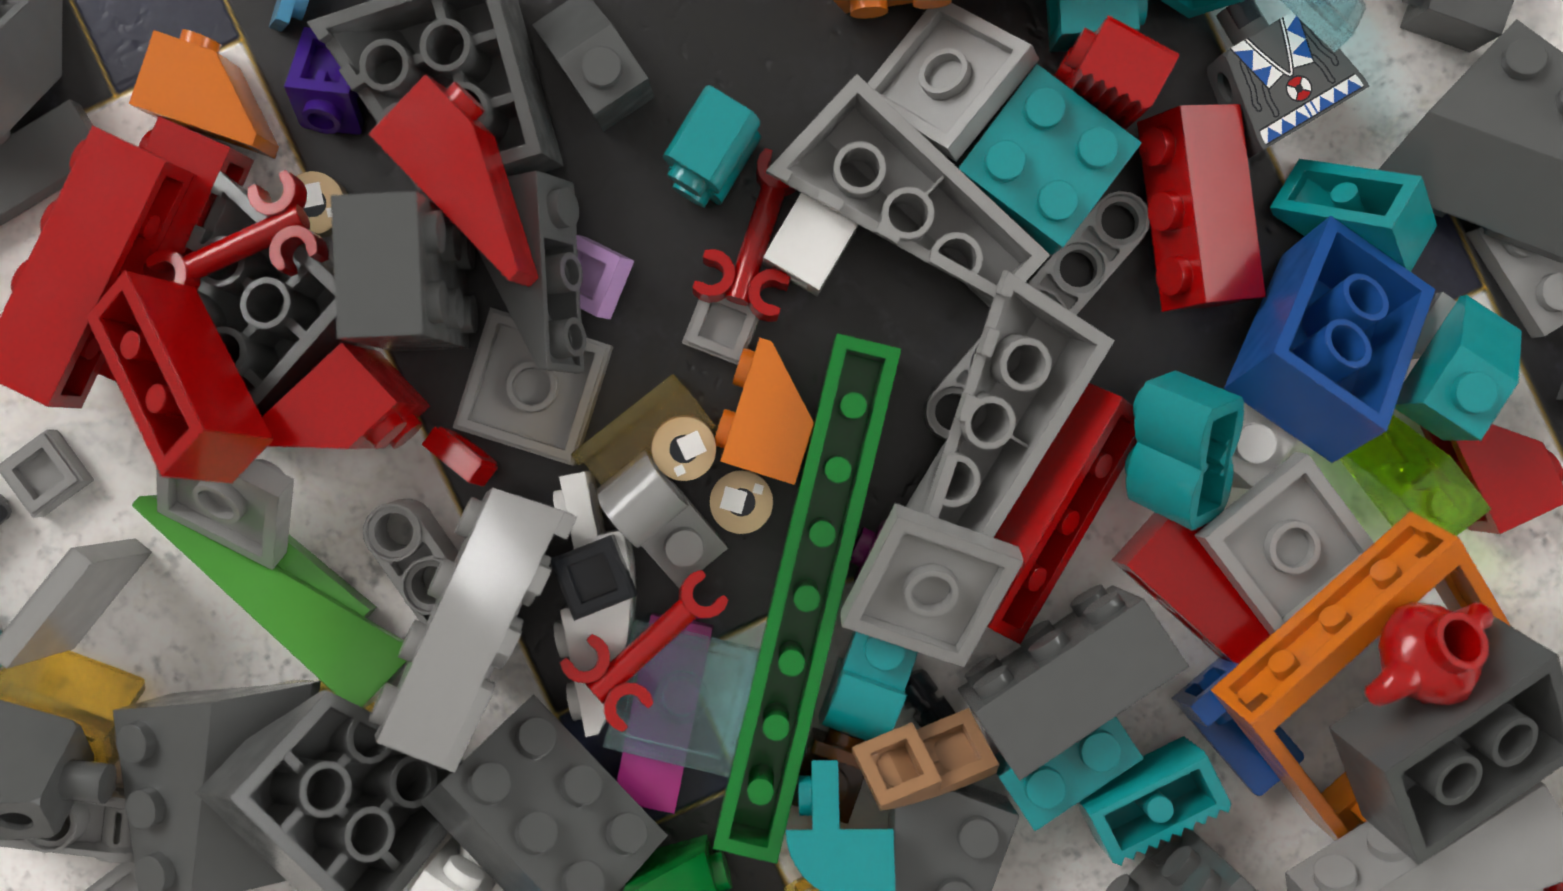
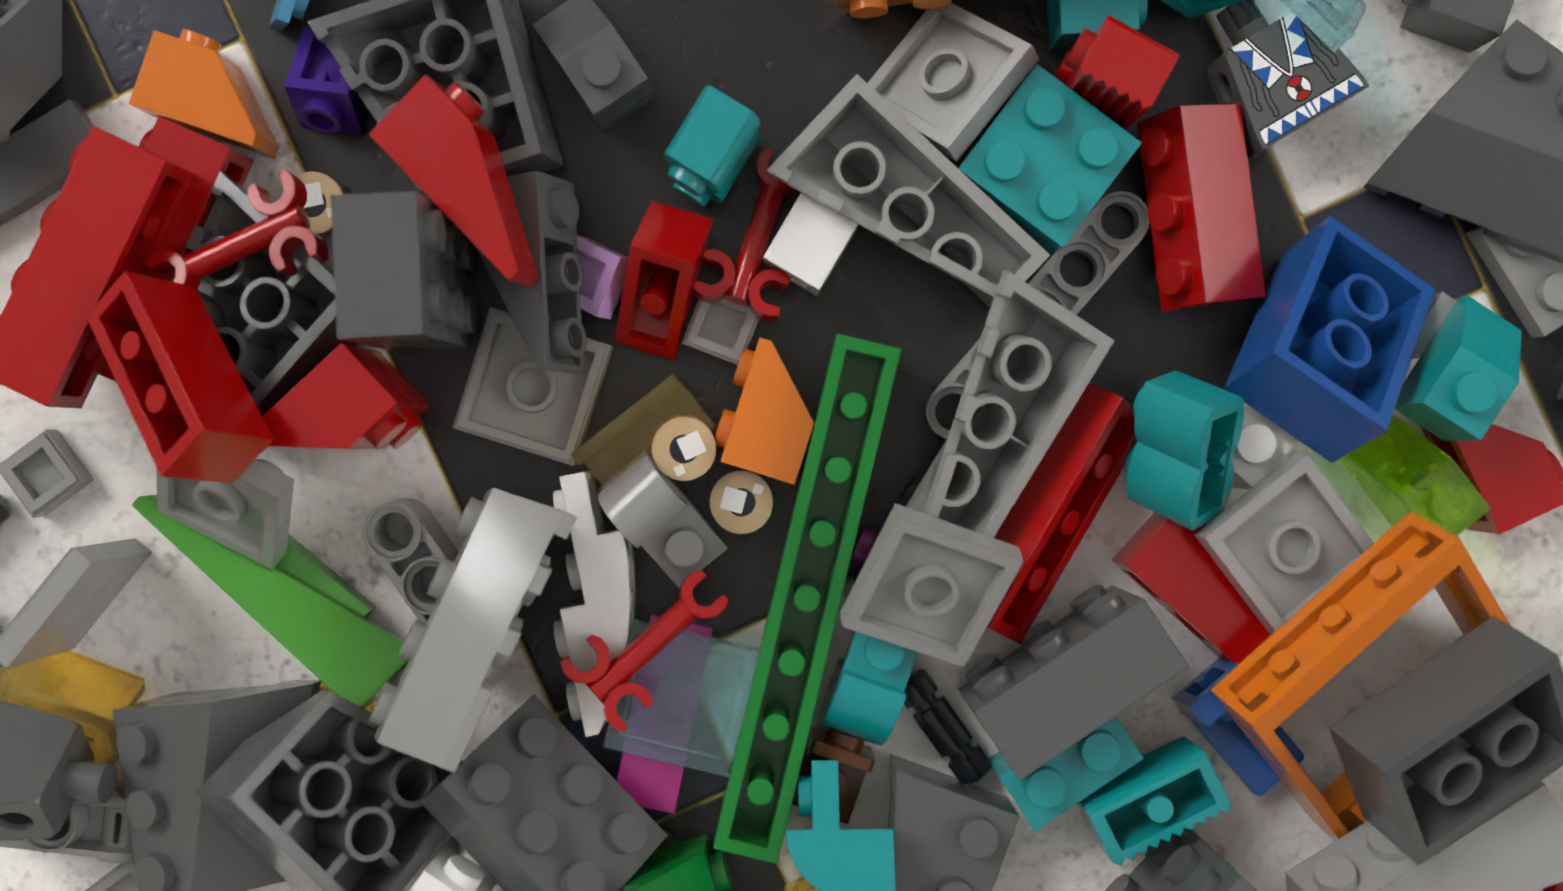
red tile [421,426,498,487] -> none
black tile [550,534,638,621] -> none
medium nougat slope [852,708,999,811] -> none
teal slope [1270,159,1437,272] -> none
red piece [1365,602,1494,706] -> none
none -> red slope [614,201,713,360]

